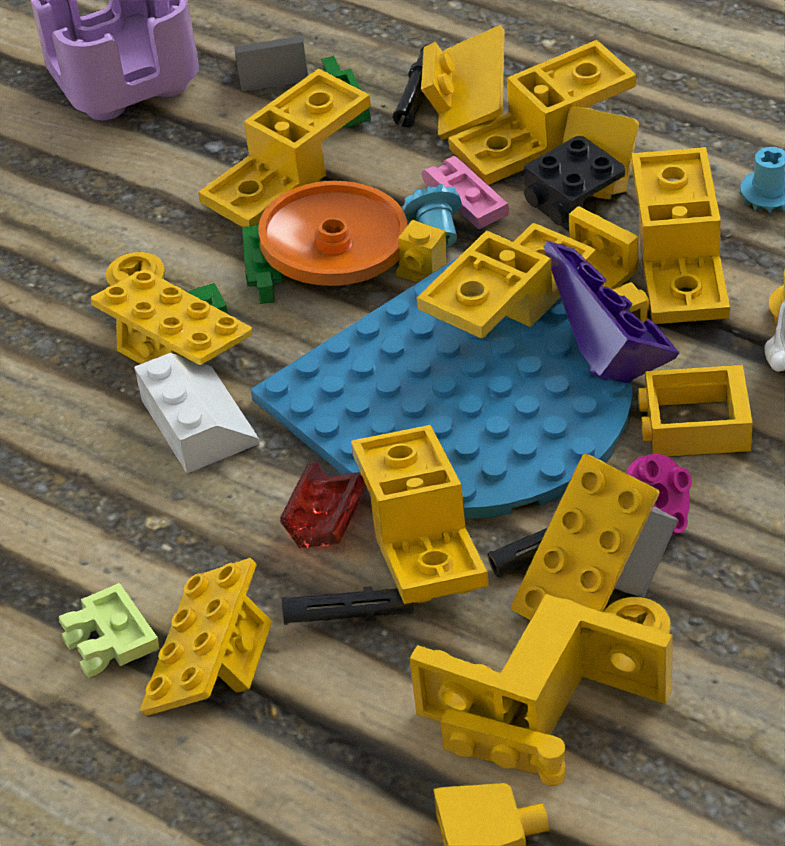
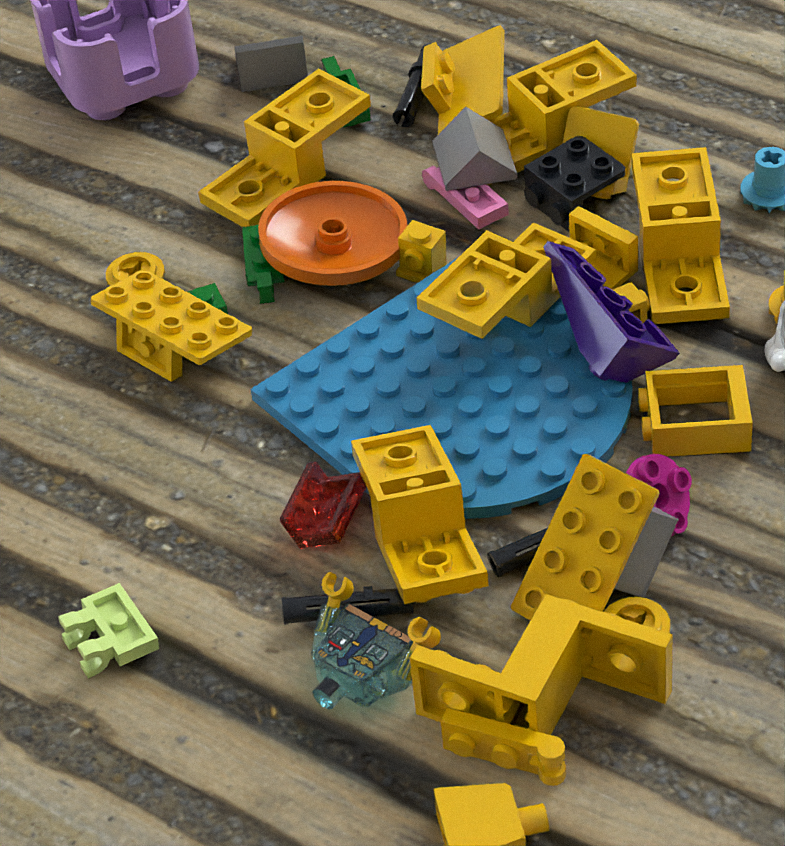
white slope [134,353,260,474] -> none
yellow bracket [140,558,272,716] -> none
medium azure gear [402,184,462,248] -> none
none -> clear light blue torso [311,572,441,709]
none -> light grey slope [432,106,518,191]

